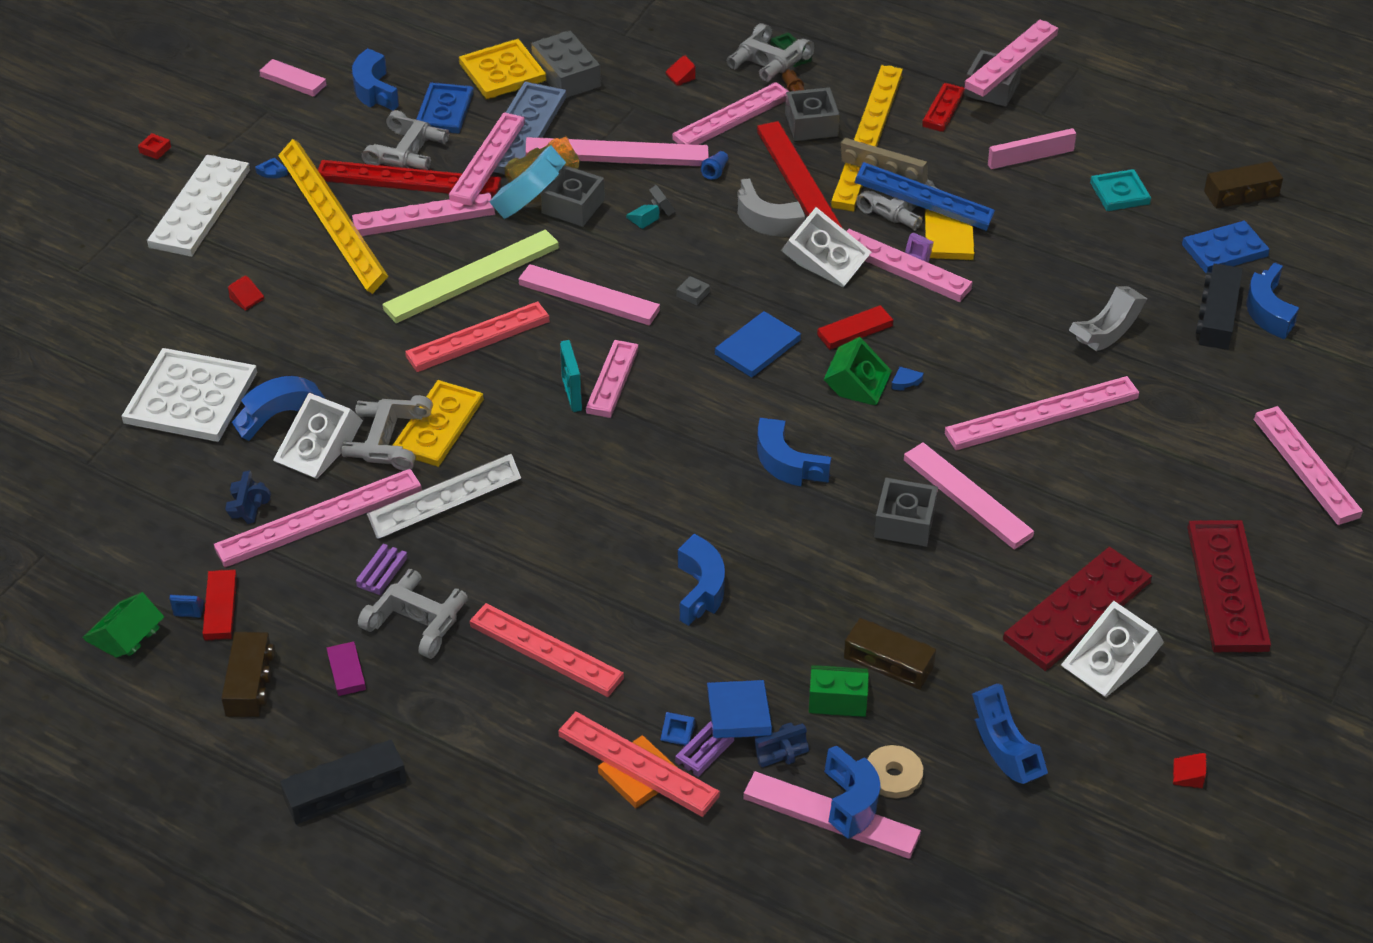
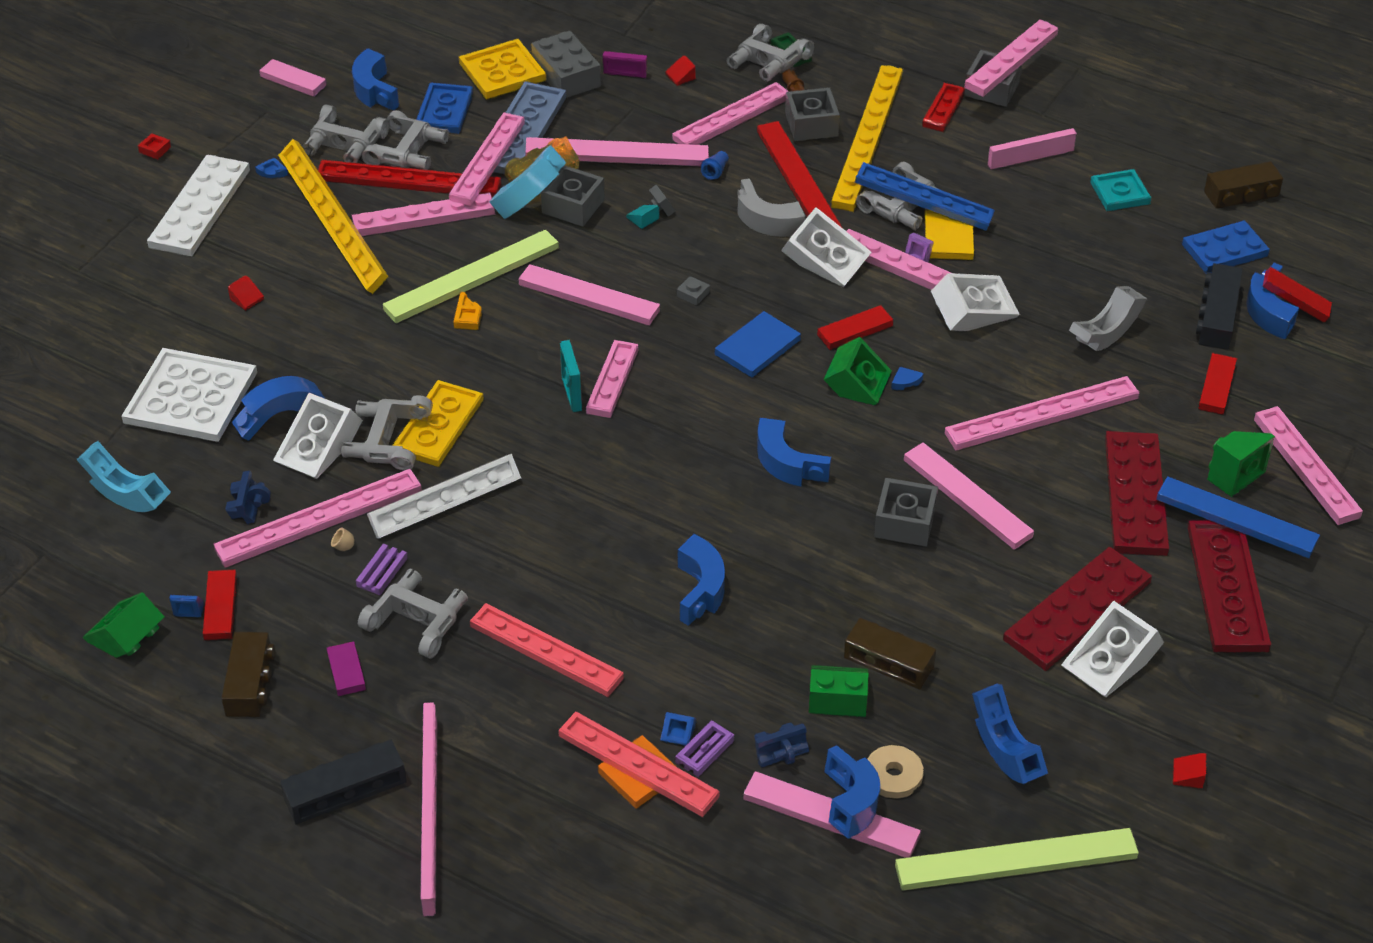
coral tile [405,301,550,372] -> none
blue tile [707,680,772,738] -> none
dark tan plate [841,138,928,184] -> none
none -> medium azure arch [77,441,171,512]
none -> light grey connector [302,104,389,163]
none -> tan hinge [331,528,355,551]
none -> bright pink tile [421,703,437,916]
none -> light orange tile [454,292,482,330]
none -> magenta tile [603,51,647,78]
none -> yellowish green tile [895,828,1138,891]
none -> white slope [931,273,1020,331]
none -> dark red plate [1105,431,1169,556]
none -> blue tile [1156,476,1320,558]
none -> red tile [1198,353,1237,415]
none -> green slope [1207,431,1275,497]
none -> red tile [1263,267,1332,323]

